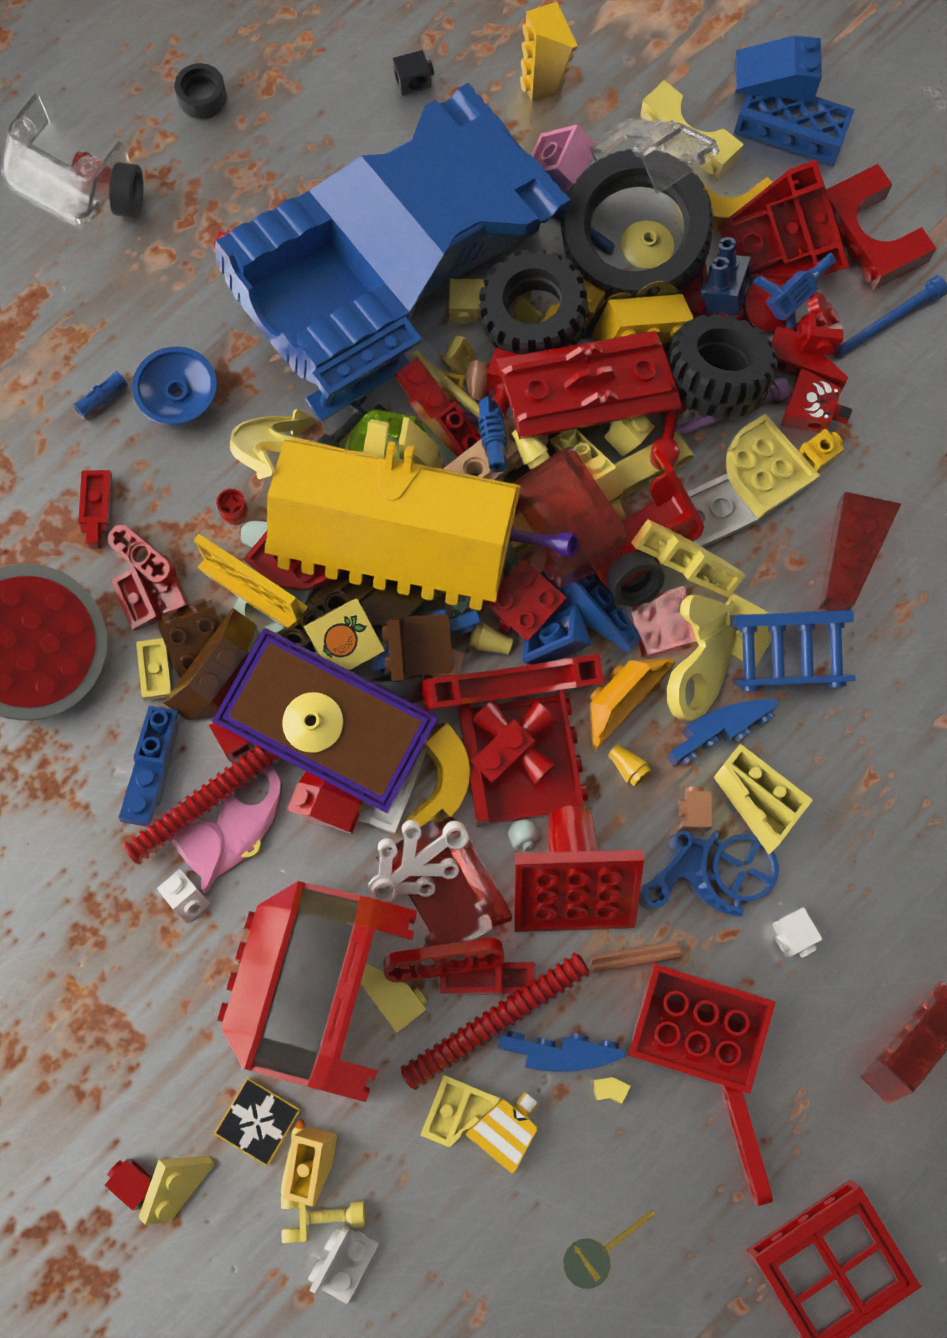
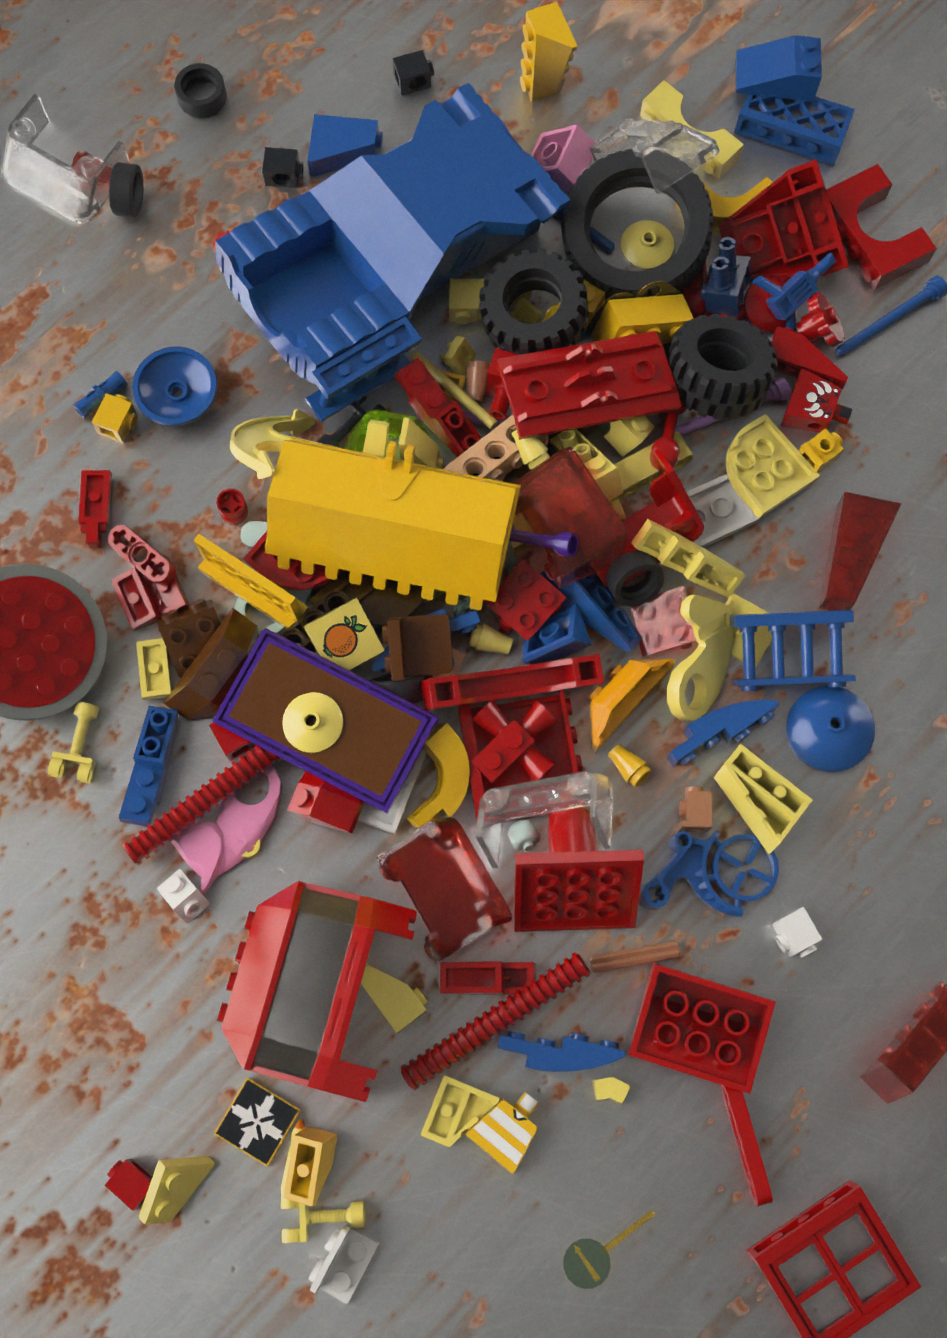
white plant [368,820,469,903] -> none
red beam [383,938,505,982] -> none
blue hinge [478,396,508,473] -> none
red bracket [798,313,844,355] -> none
none -> light yellow bar [48,702,100,784]
none -> yellow brick [92,393,138,443]
none -> black brick [262,147,304,188]
none -> blue slope [307,114,383,176]
none -> clear windscreen [476,771,613,869]
none -> blue dish [786,686,875,773]

